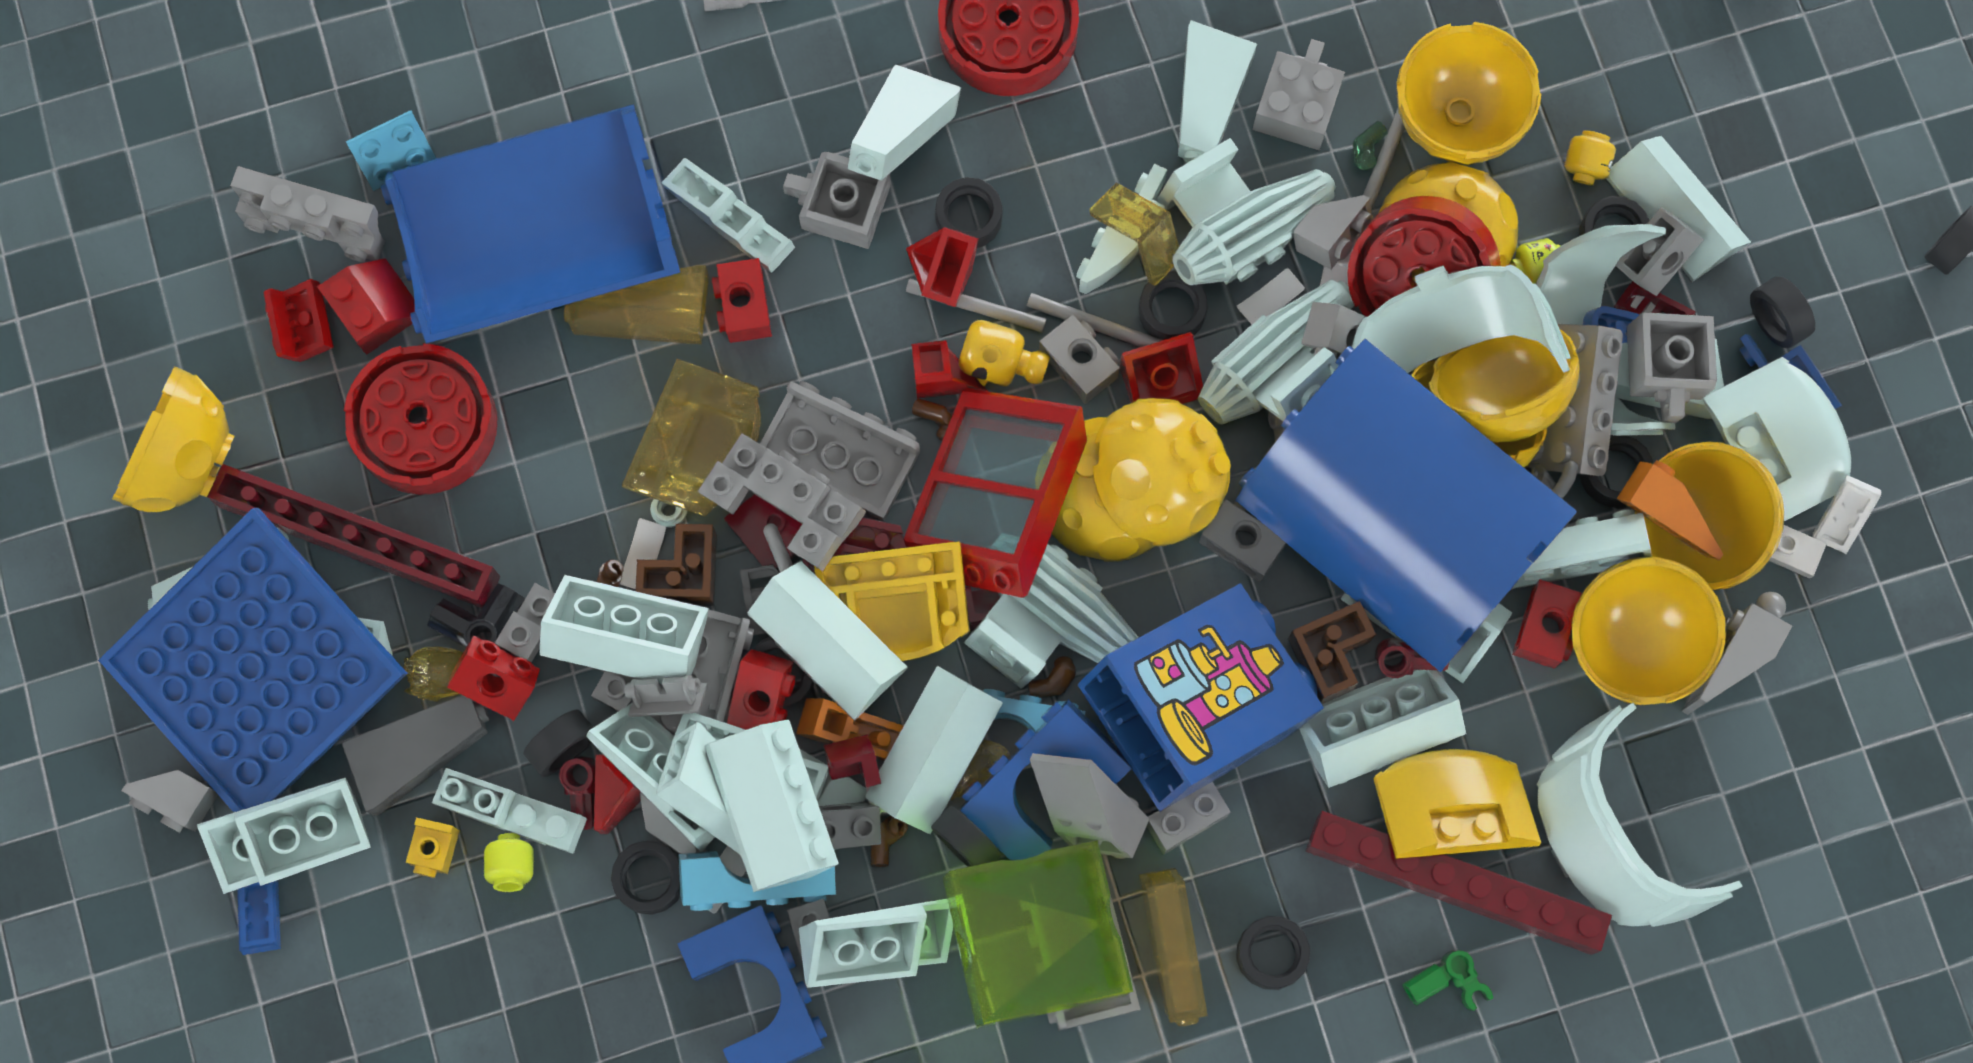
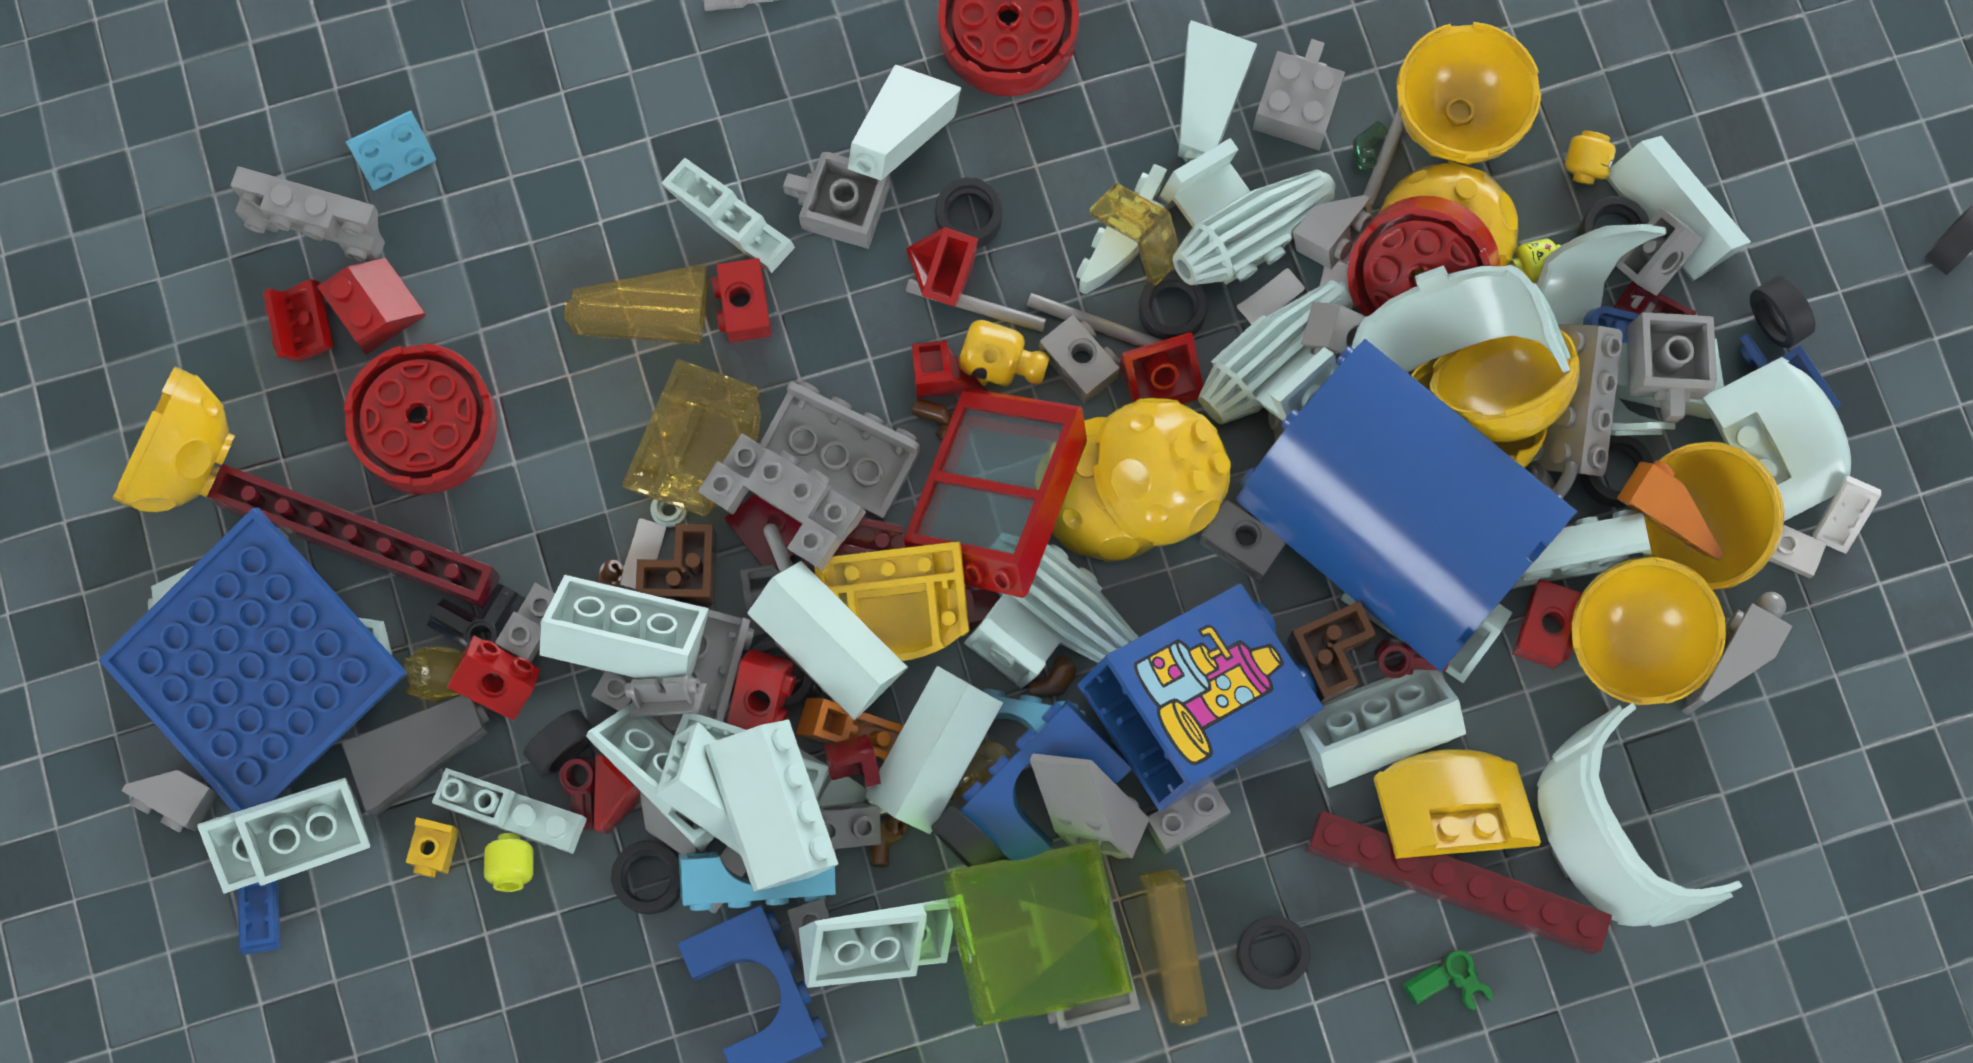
blue panel [381,104,680,344] -> none

